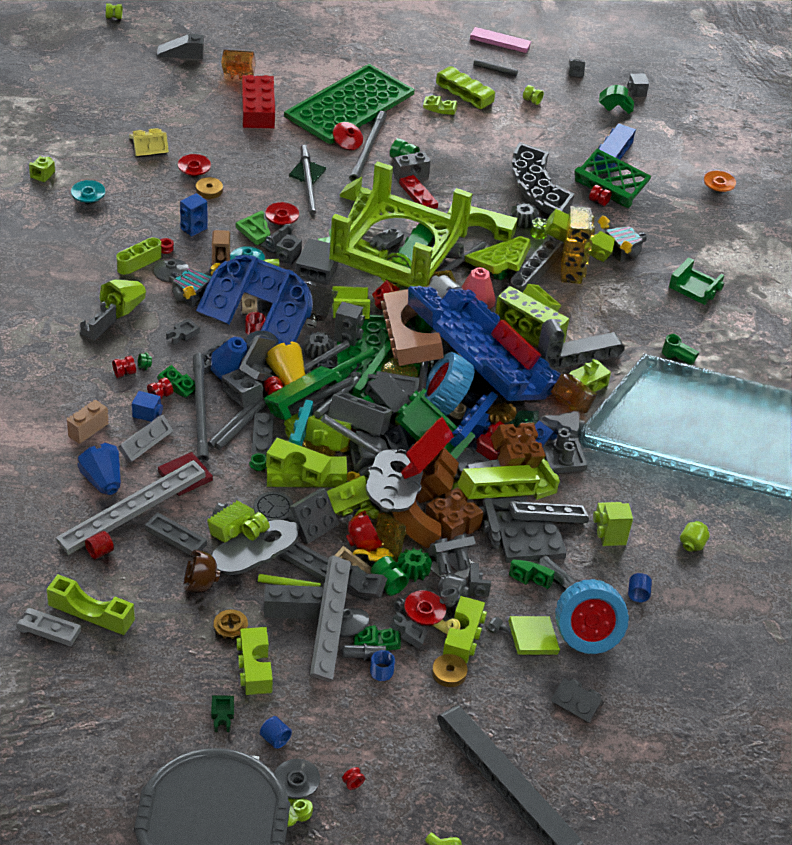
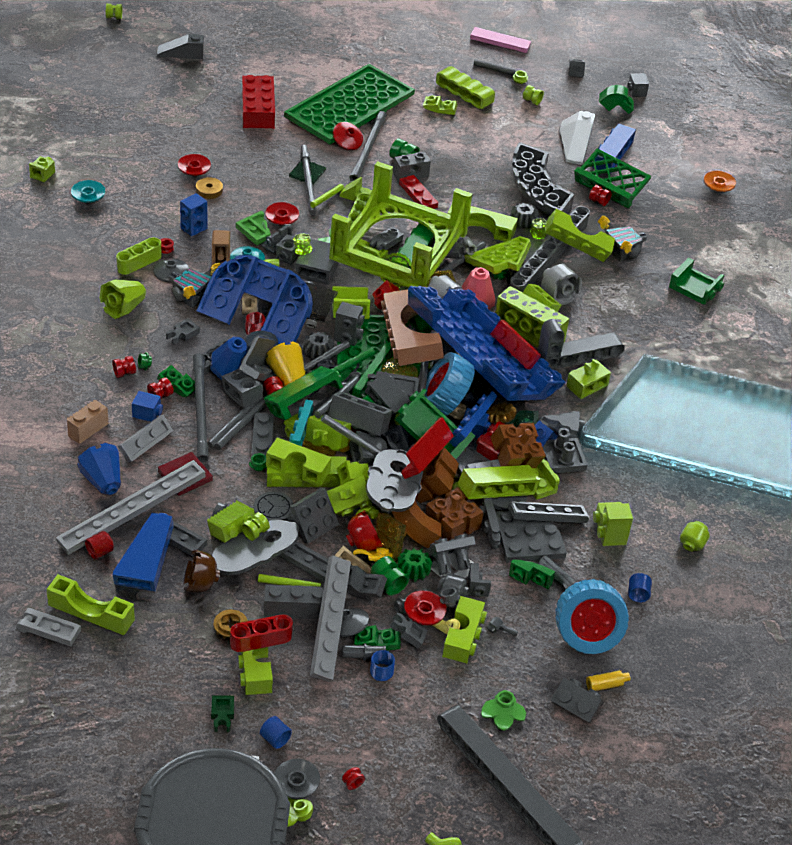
dark grey hinge [79,302,117,341] -> none
light yellow bracket [129,128,169,156] -> none
clear orange brick [221,50,256,80] -> none
dark grey bar [288,377,355,414] -> none
pearl gold piece [432,654,467,687] -> none
lime tile [508,616,560,655] -> none
clear orange brick [551,373,597,413] -> none
clear yellow brick [560,206,595,284] -> none
green piece [662,334,699,365] -> none
none -> blue slope [112,513,174,592]
none -> red beam [230,615,293,652]
none -> clear neon green wheel [293,233,312,255]
none -> lime bar [310,184,344,208]
none -> lime brick [337,460,369,485]
none -> light grey pin [457,236,477,255]
none -> bright green plate [481,690,526,731]
none -> lime plate [513,70,528,84]
none -> light grey brick [541,264,582,305]
none -> white wedge [559,111,595,165]
none -> yellow cylinder [586,670,631,691]

